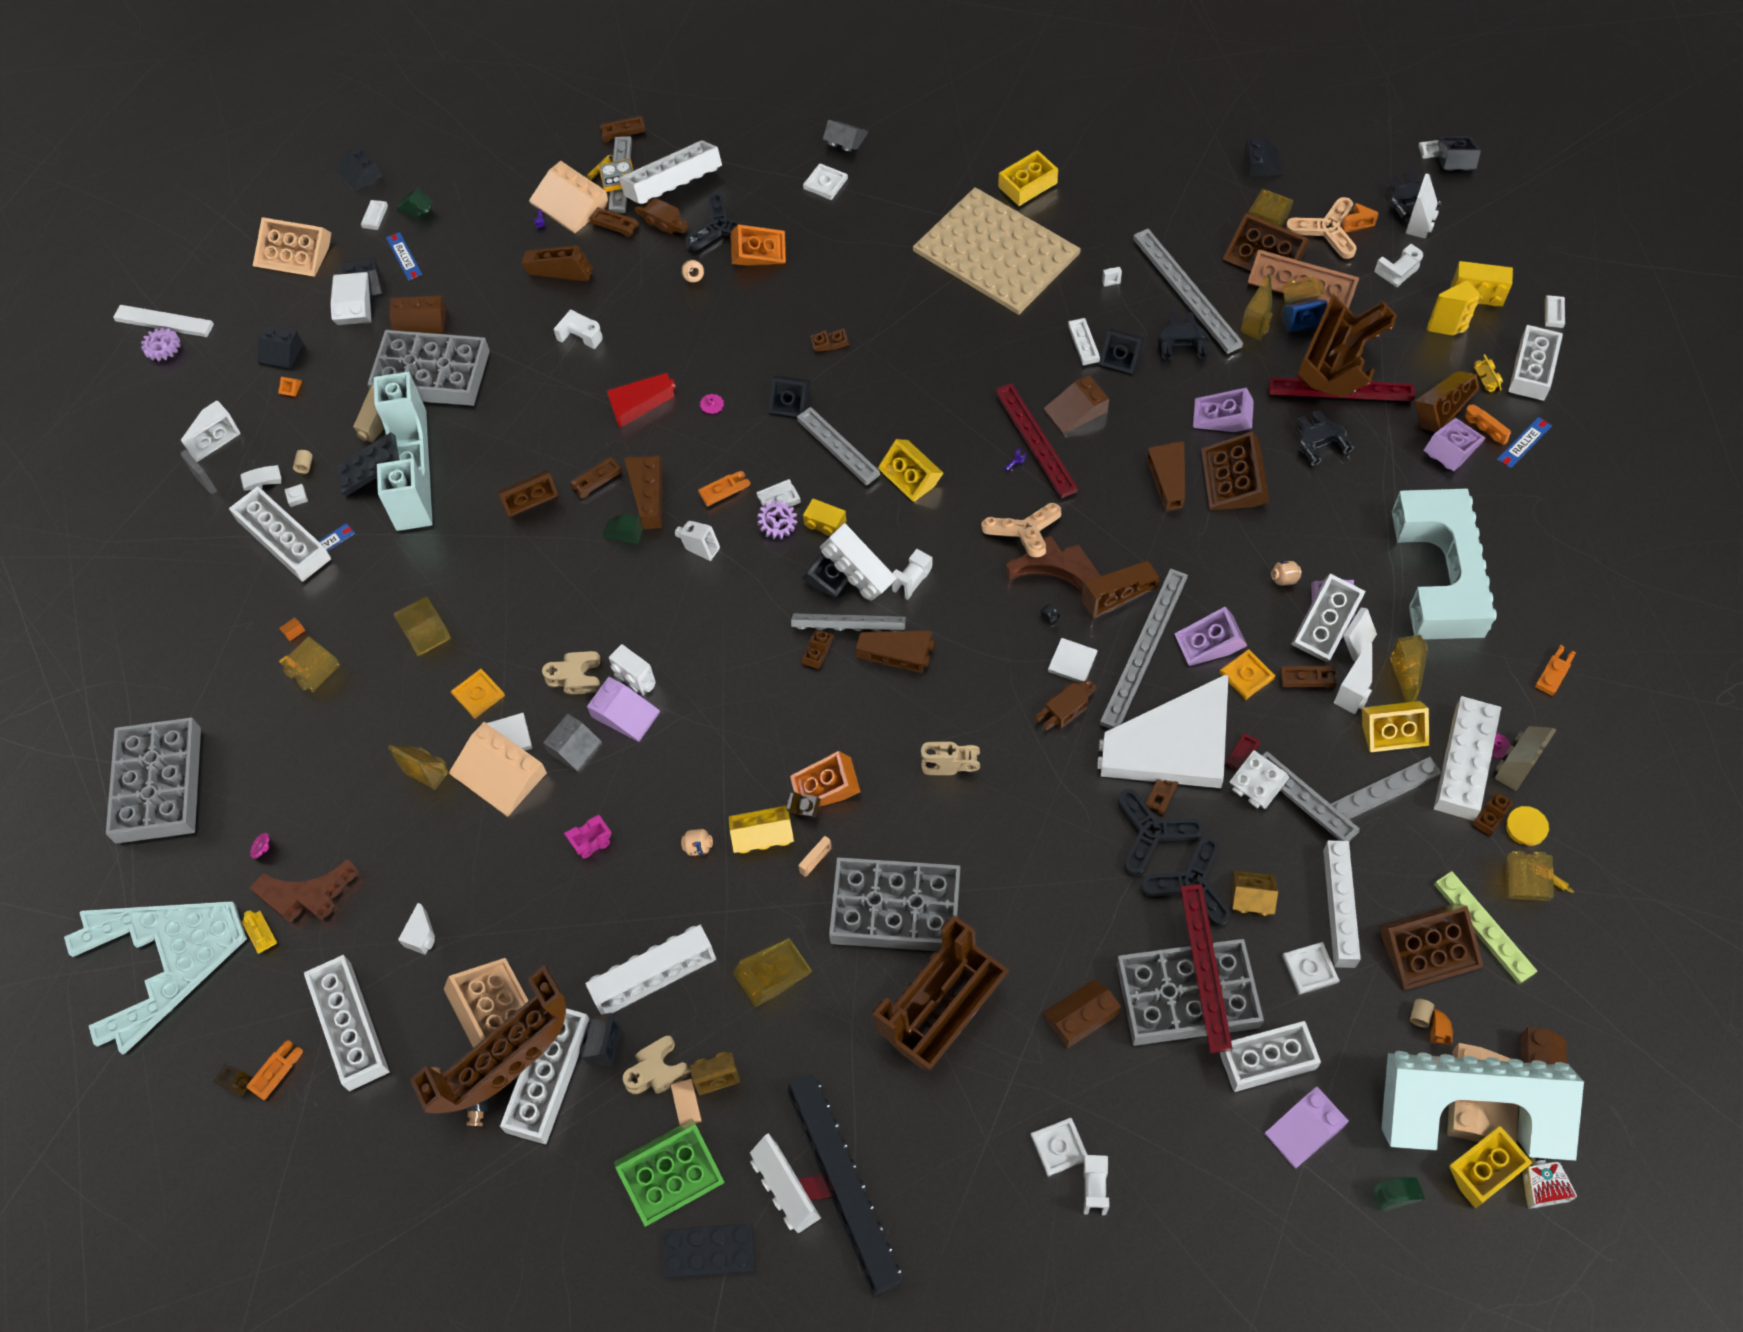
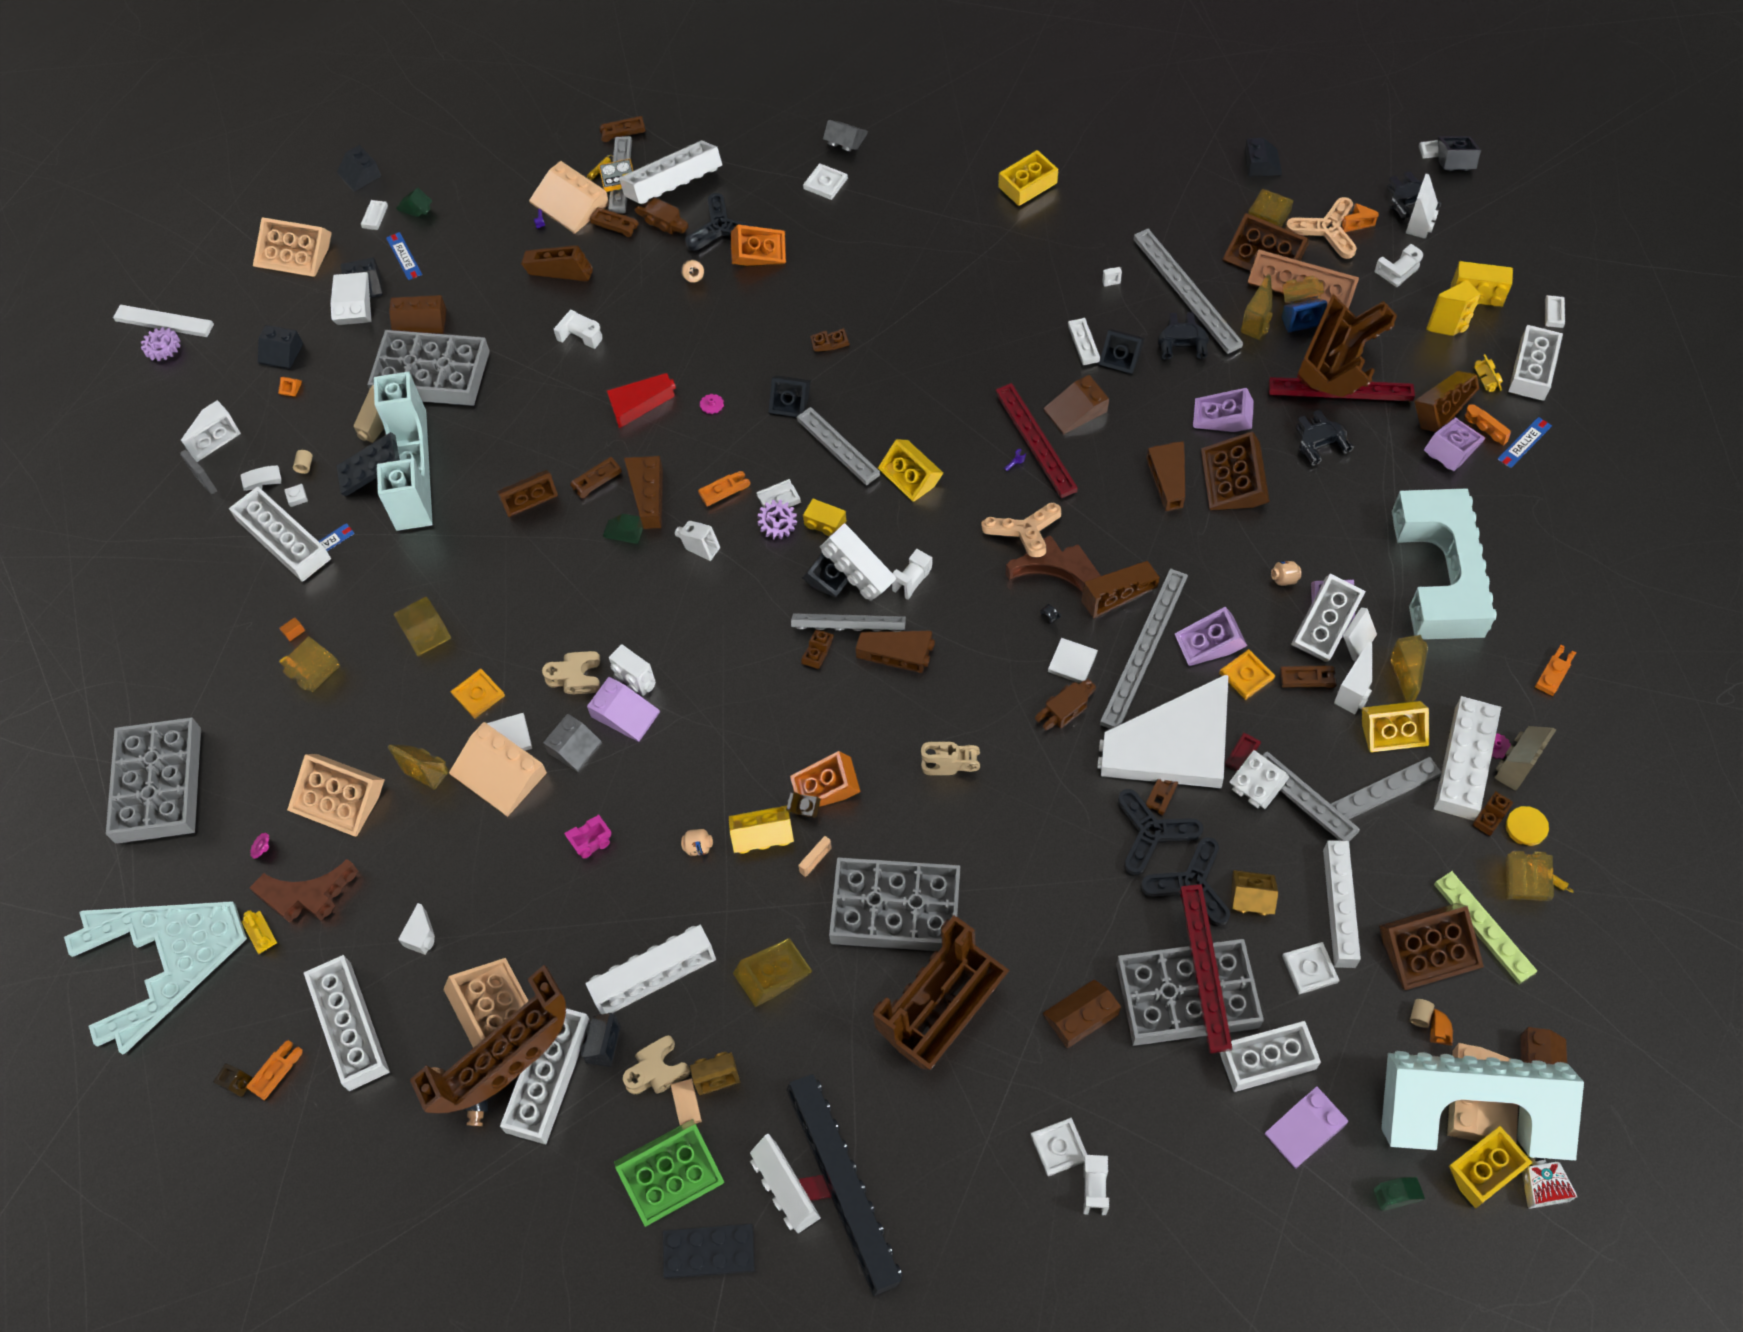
tan plate [913,187,1081,315] -> none
none -> light nougat slope [287,754,385,837]

